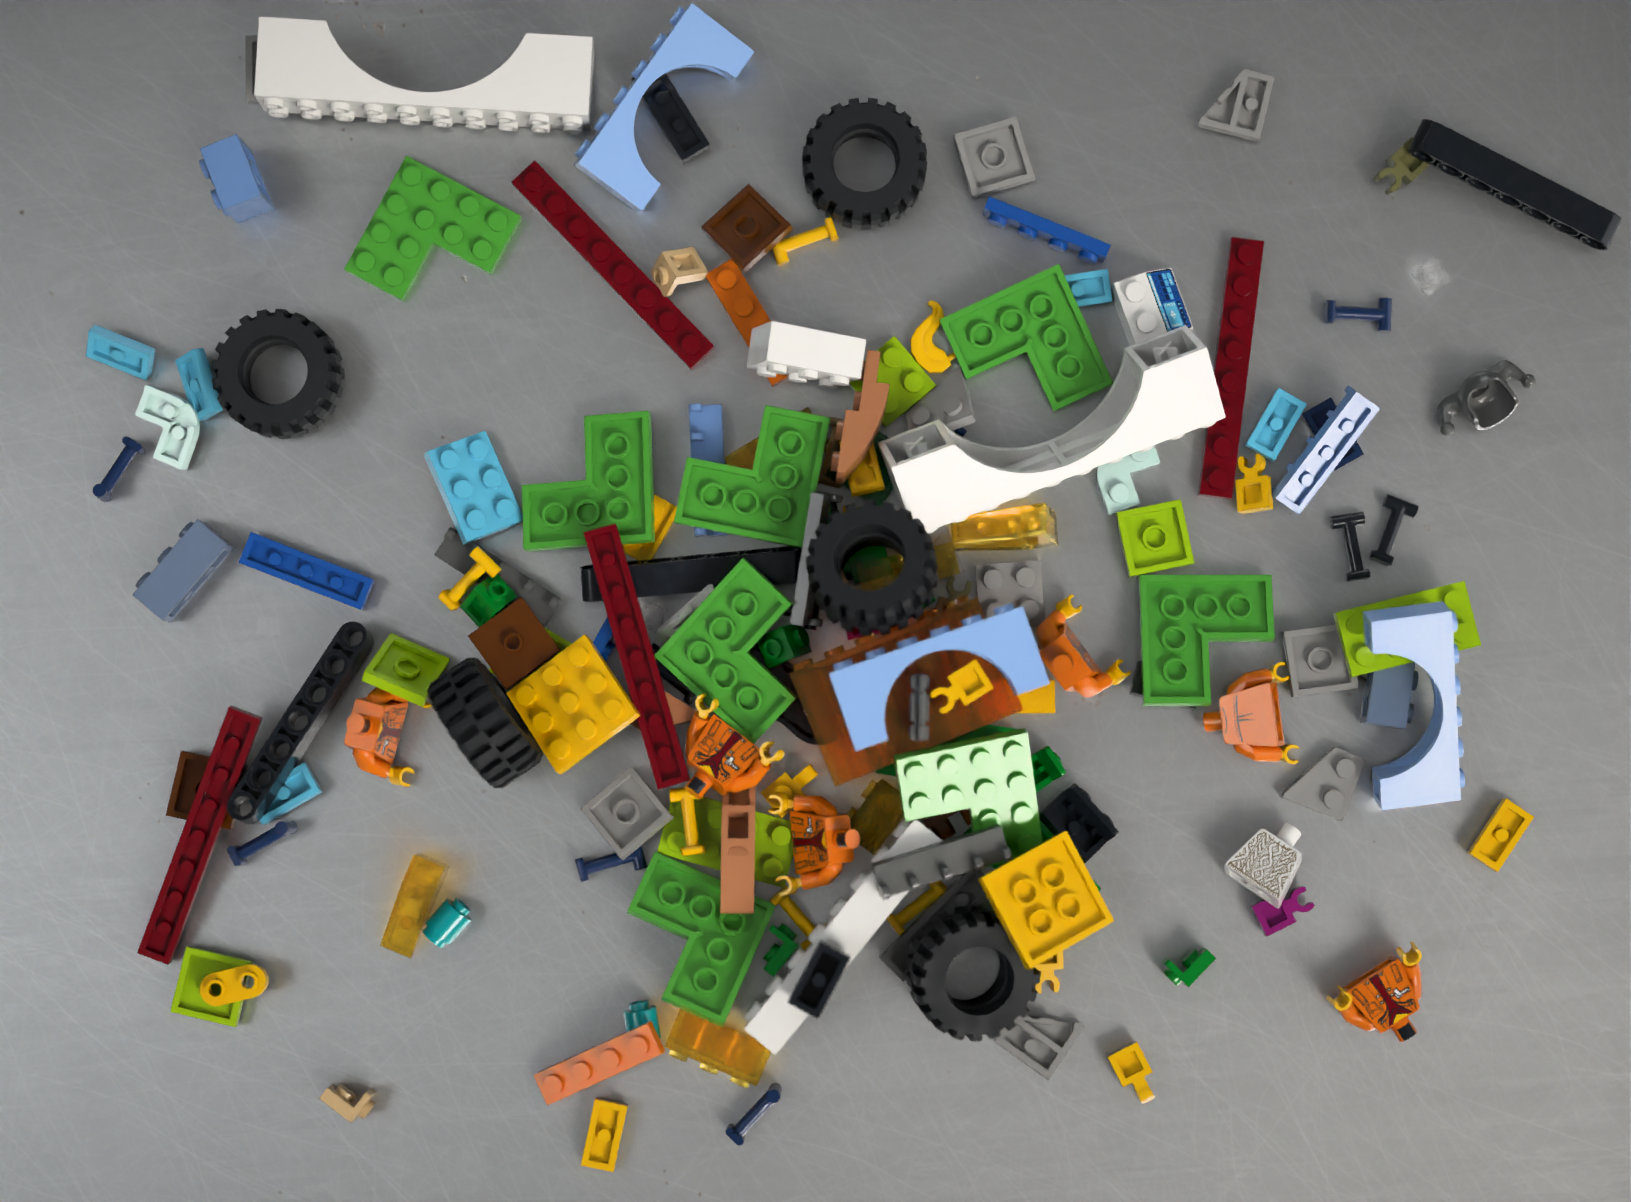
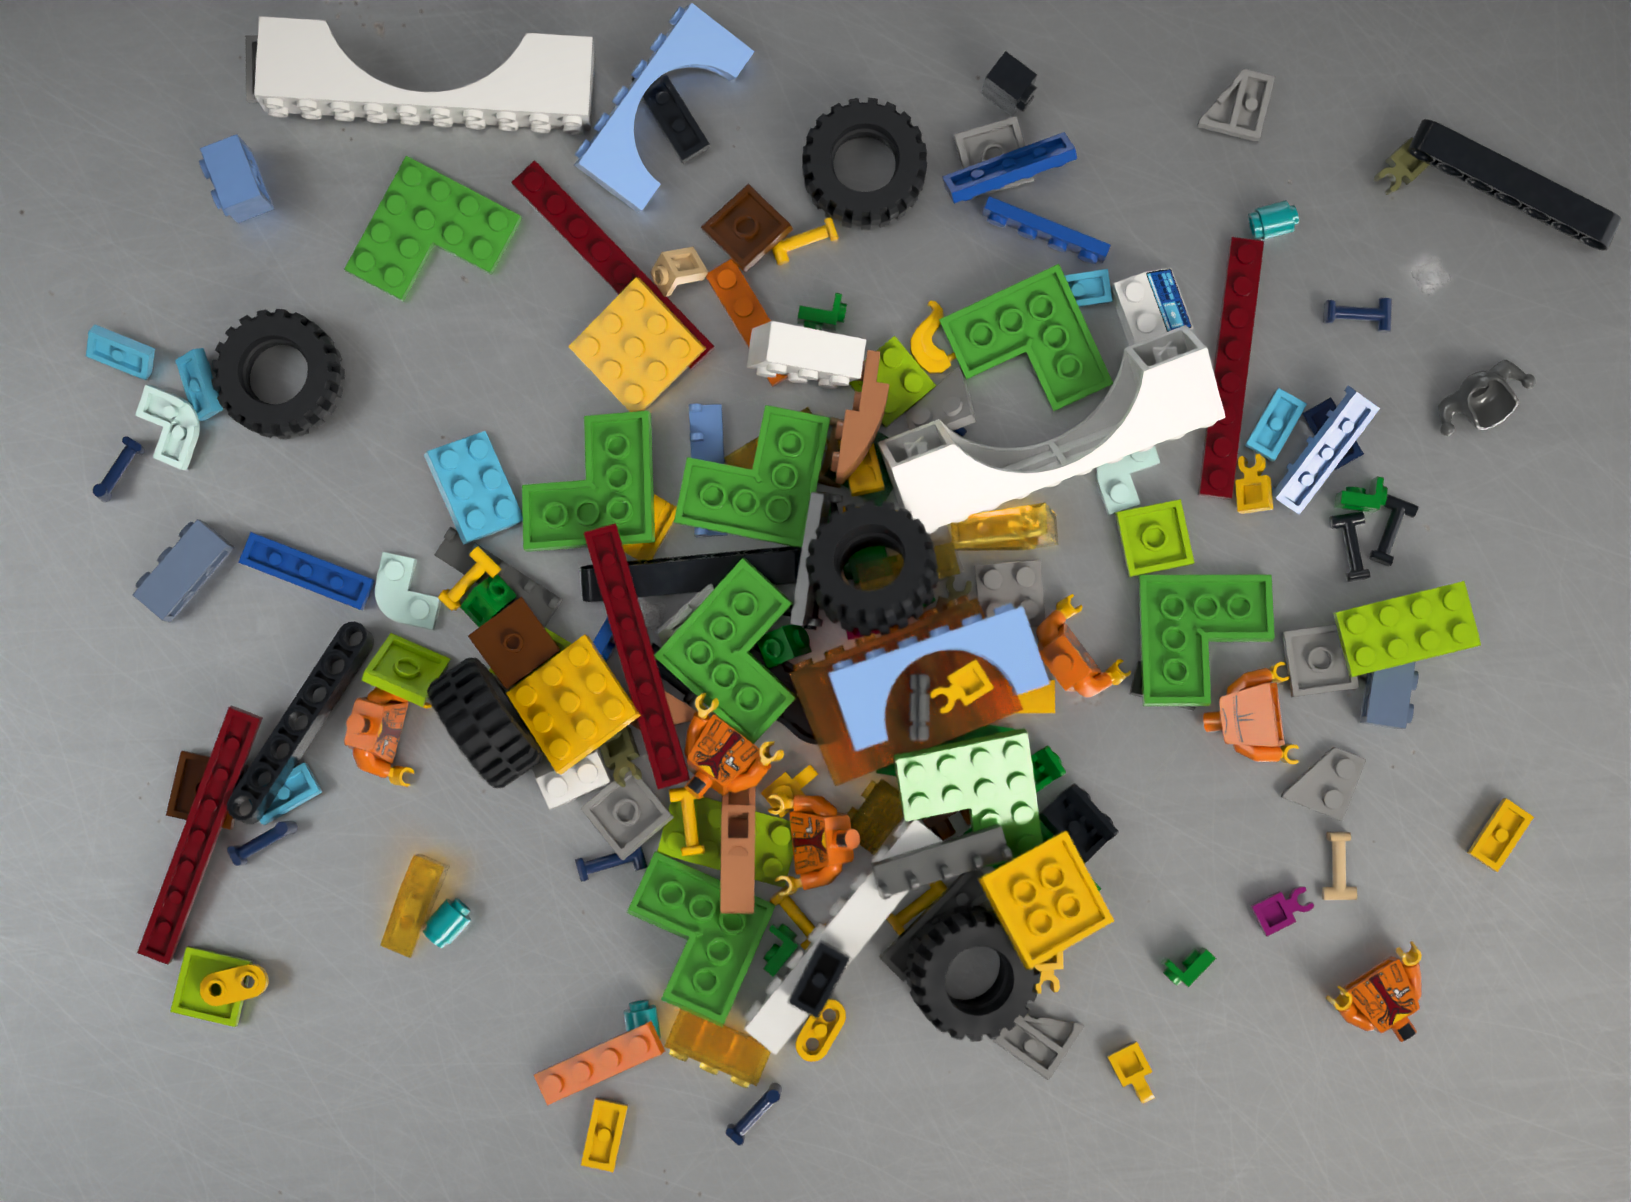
tan bracket [319,1084,376,1123] -> none
white torso [1225,823,1302,909] -> none
light blue arch [1363,601,1465,810] -> none
none -> light aqua plate [375,552,441,630]
none -> white slope [532,748,613,809]
none -> yellow plate [568,277,706,412]
none -> olive plate [599,726,642,787]
none -> yellow plate [796,998,846,1062]
none -> green bracket [797,293,847,331]
none -> blue plate [942,132,1077,204]
none -> black brick [982,51,1037,117]
none -> teal brick [1248,200,1299,240]
none -> tan piece [1322,831,1357,900]
none -> green bracket [1334,476,1388,513]

